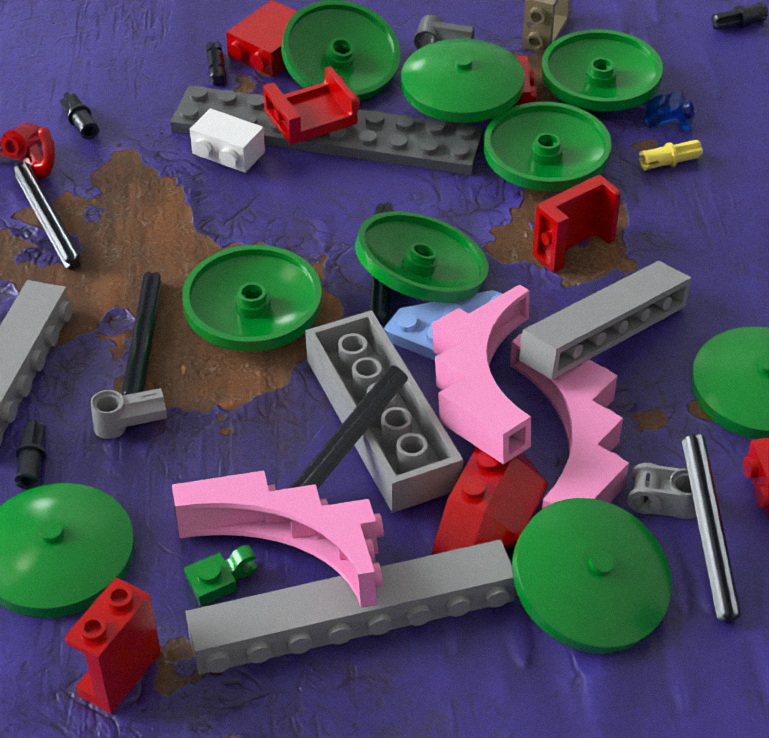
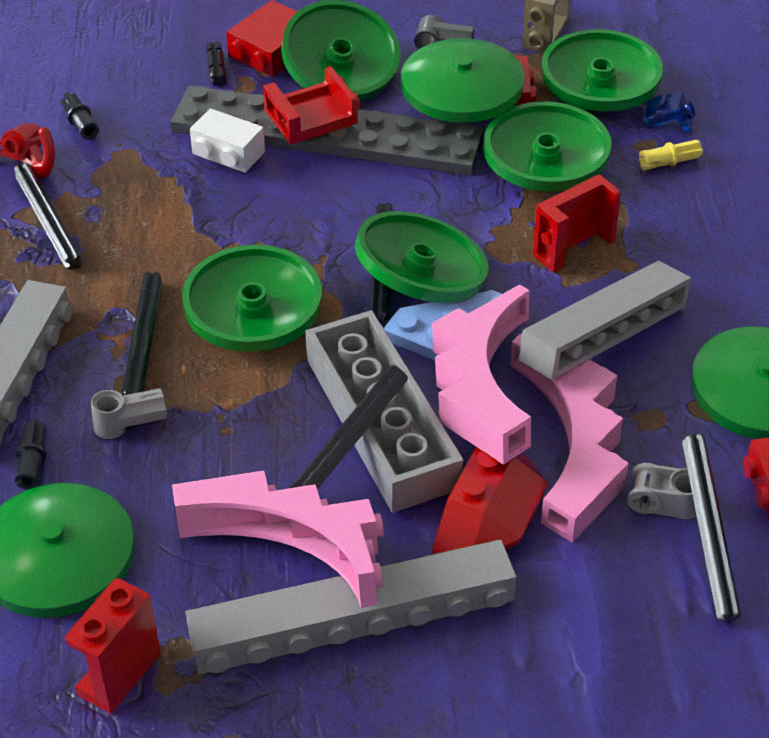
green plate [183,545,258,606] -> none
green dish [512,498,672,654] -> none
black axle [711,2,768,30] -> none

